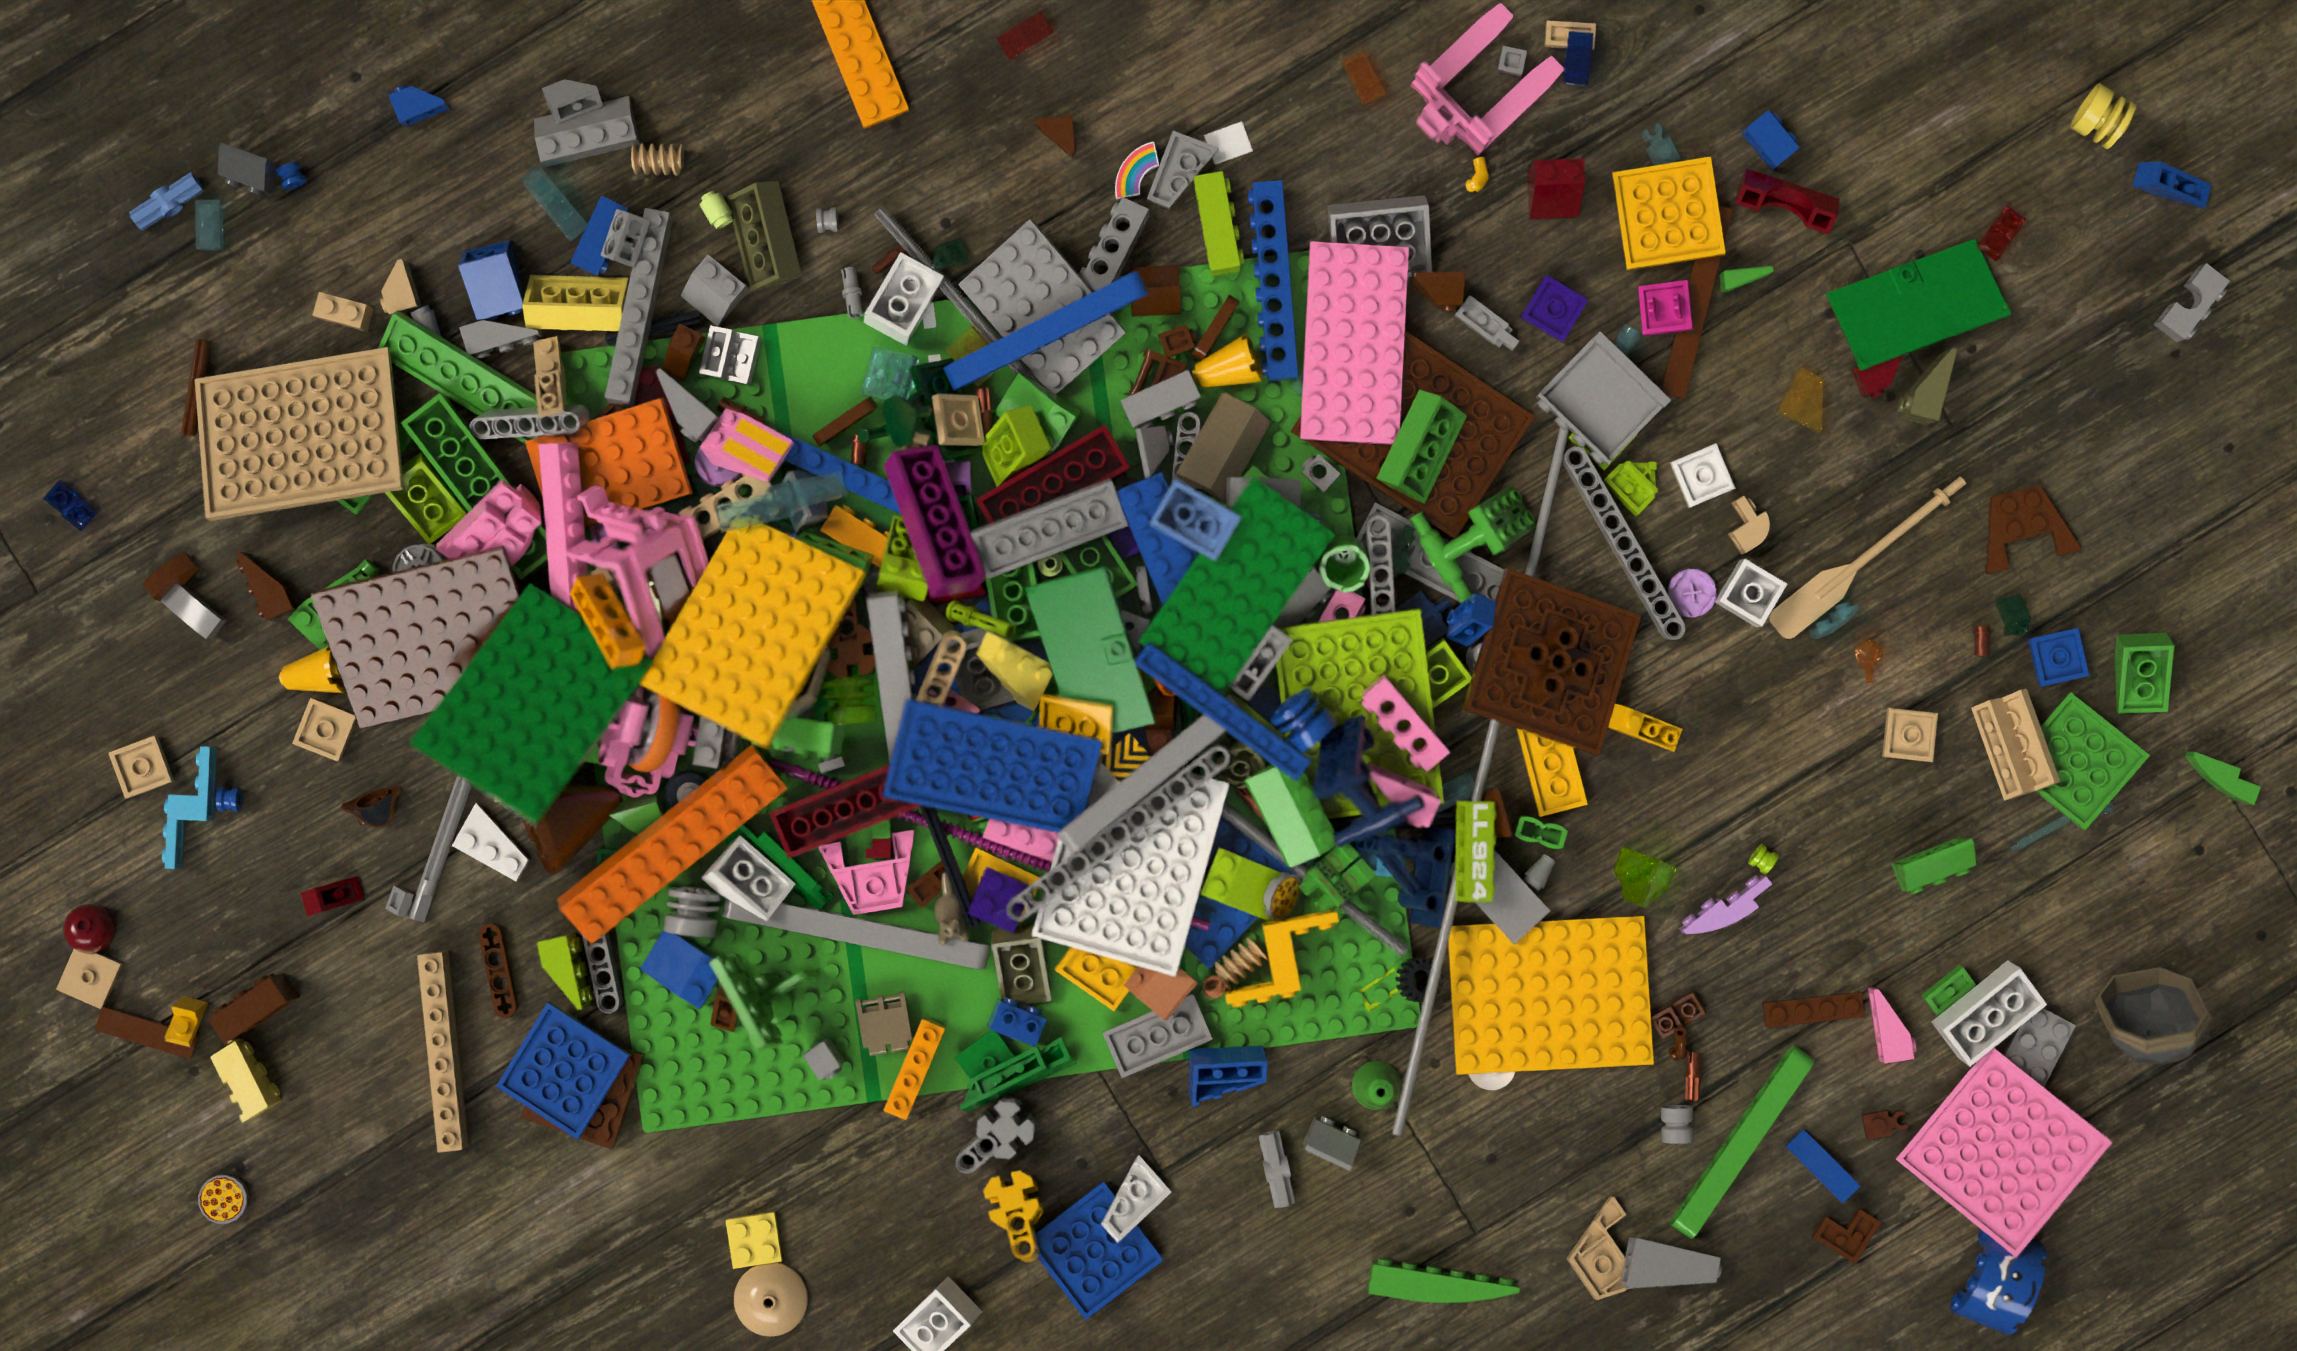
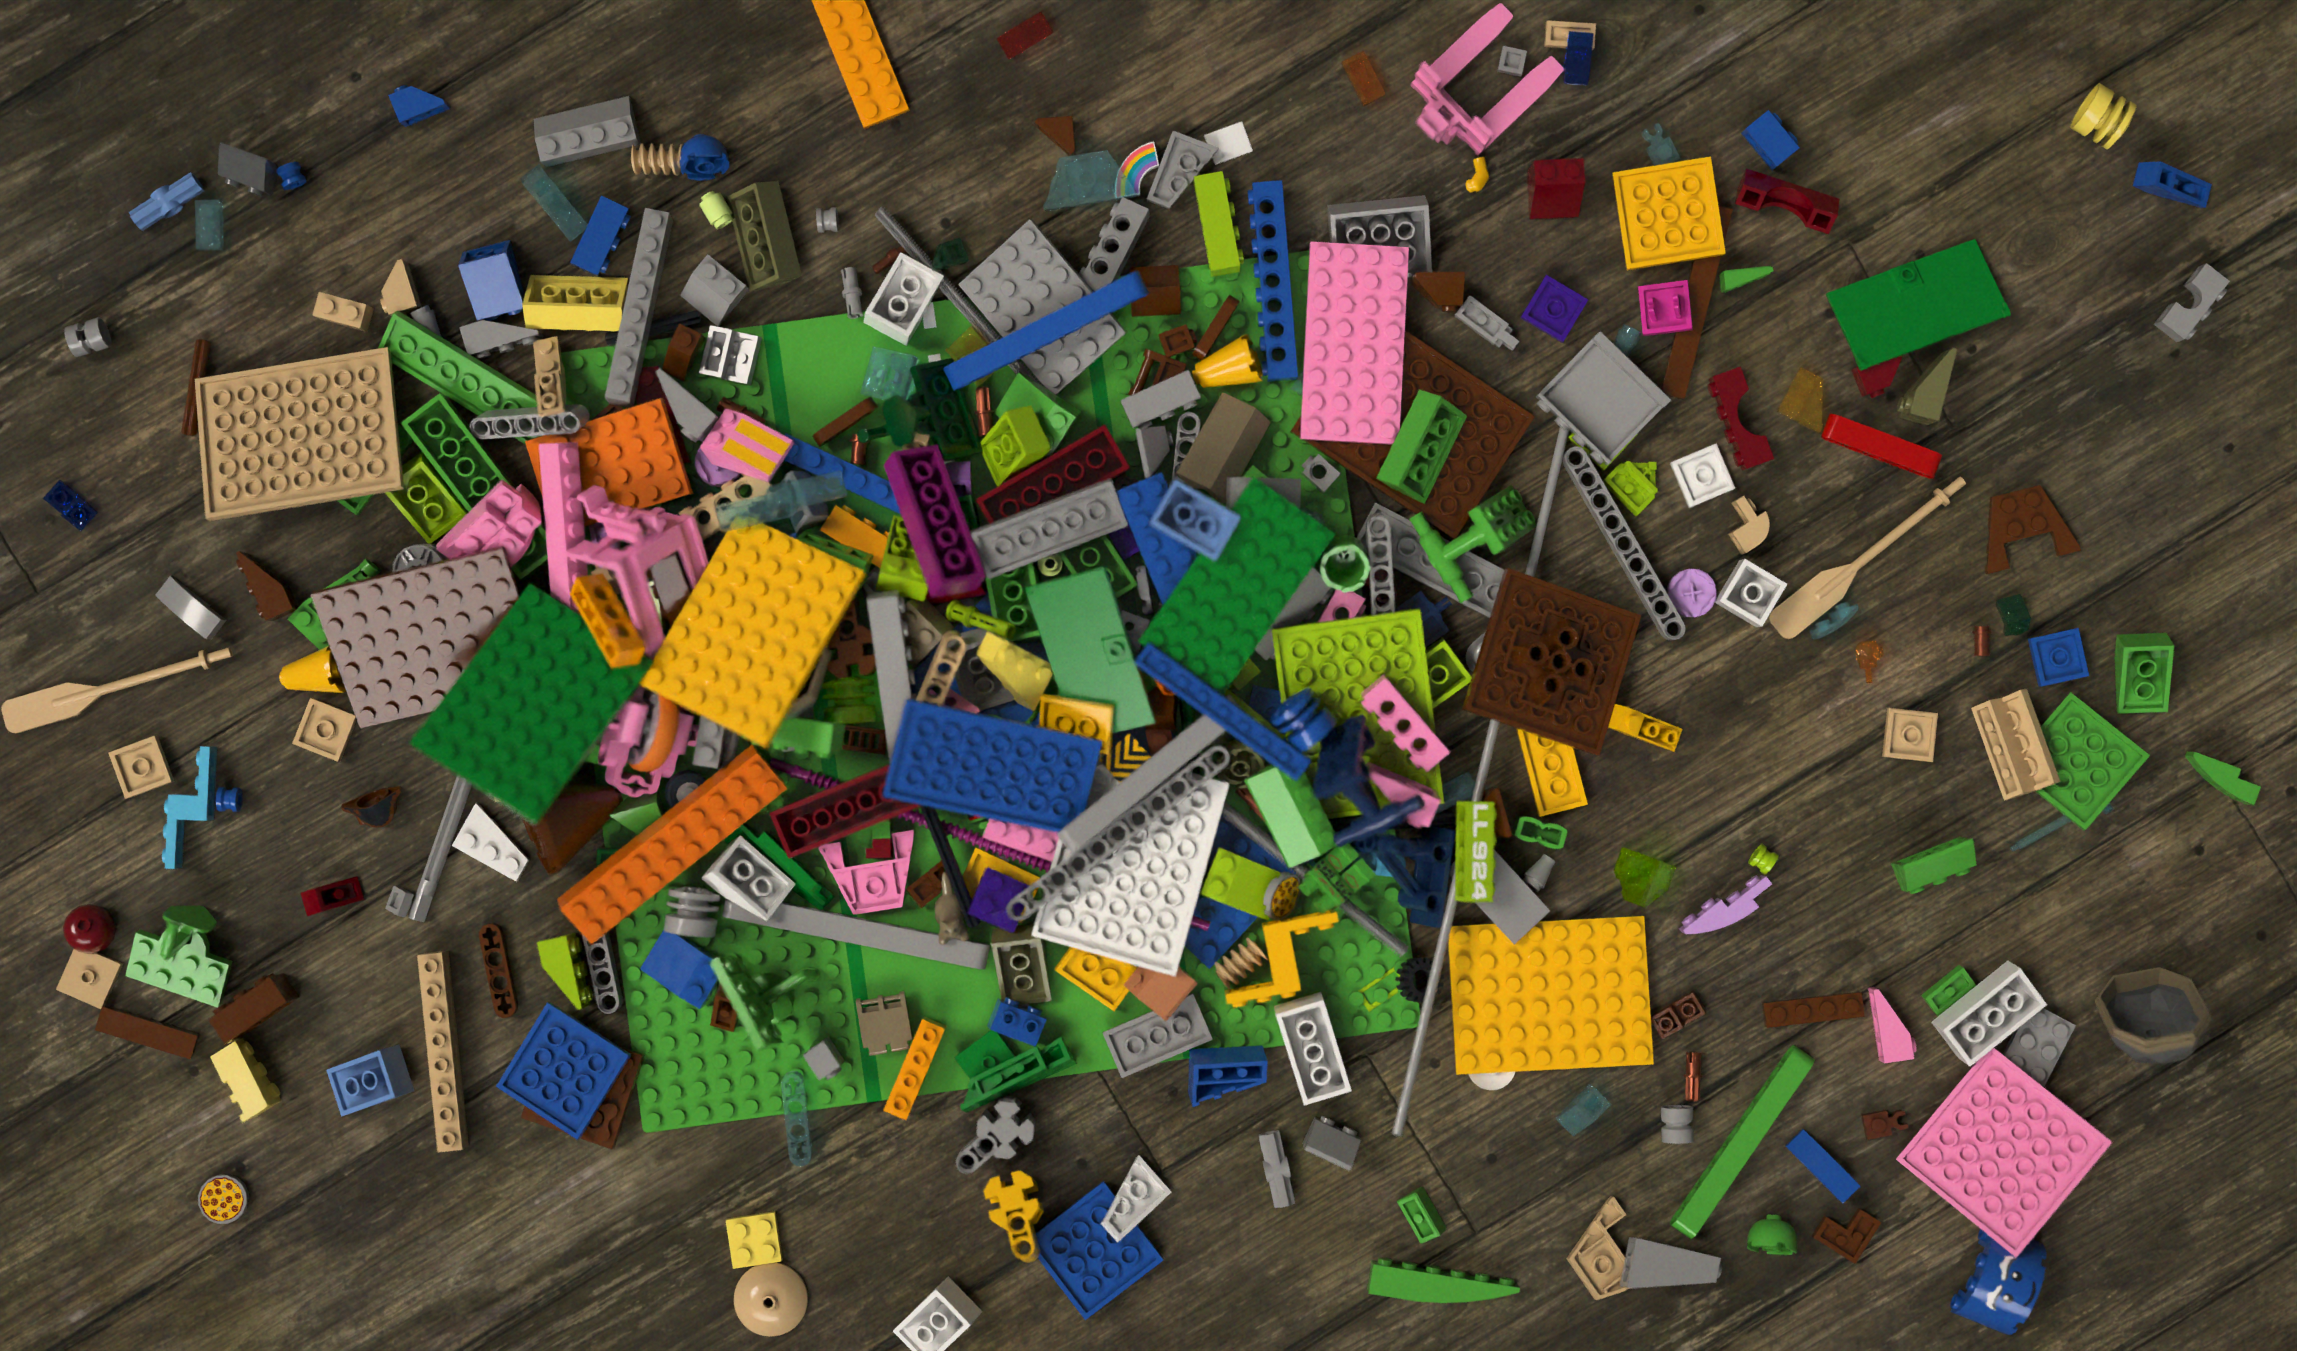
reddish brown slope [143,552,198,601] -> none
yellow slope [165,996,208,1047] -> none
light grey slope [542,79,603,124] -> none
light grey brick [600,209,650,268] -> none
light grey plate [818,754,847,773] -> none
tan plate [932,394,985,446] -> none
nougat plate [1203,975,1226,999] -> none
light grey slope [1229,626,1292,701] -> none
bright green cone [1352,1060,1401,1110] -> none
clear green slope [1392,524,1415,578] -> none
blue brick [1446,593,1497,647] -> none
reddish brown arm [1668,1027,1687,1061] -> none
clear red slope [1977,205,2026,261] -> none
none -> tan piece [2,647,233,733]
none -> light grey wheel [65,317,111,357]
none -> bright green plate [125,906,233,1008]
none -> medium blue slope [326,1045,414,1117]
none -> blue cylinder [679,134,729,181]
none -> clear light blue beam [781,1071,812,1167]
none -> reddish brown slope [842,725,887,755]
none -> clear light blue wing [1043,150,1138,211]
none -> white brick [1274,992,1351,1106]
none -> bright green slope [1397,1187,1446,1244]
none -> clear light blue slope [1555,1084,1611,1136]
none -> dark red arch [1707,366,1774,471]
none -> bright green cylinder [1747,1215,1798,1255]
none -> red beam [1821,414,1942,479]

